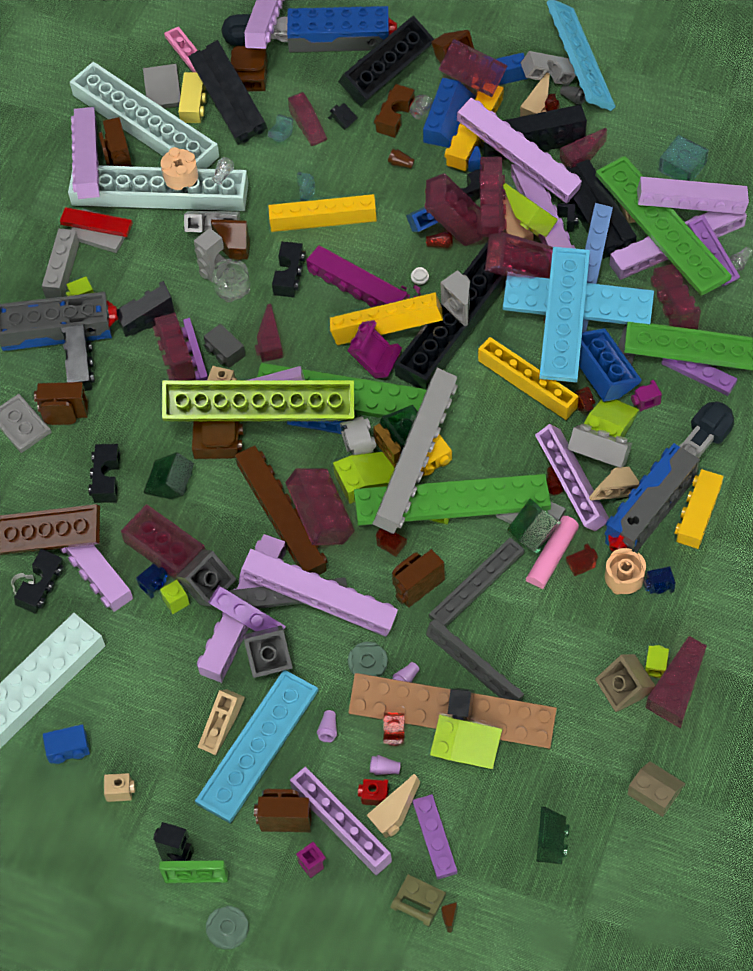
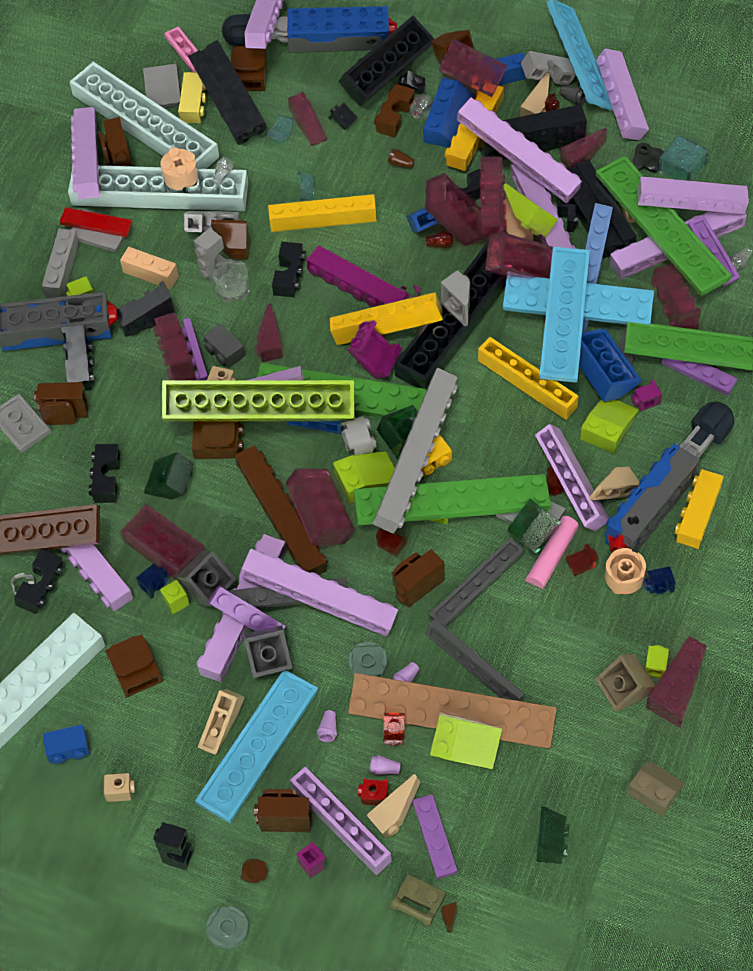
bright green tile [159,860,228,883] -> none
pearl gold plate [373,423,402,468] -> none
white plate [411,267,429,285] -> none
black brick [448,687,475,720] -> none
blue slope [468,146,482,172] -> none
light grey brick [567,424,632,468] -> none
clear red bracket [574,386,595,412] -> none
none -> reddish brown brick [105,635,163,698]
none -> light nougat brick [120,247,179,290]
none -> reddish brown piece [240,859,268,883]
none -> black bracket [398,71,425,95]
none -> lavender brick [596,49,649,141]
none -> pearl dark grey plate [632,143,667,173]

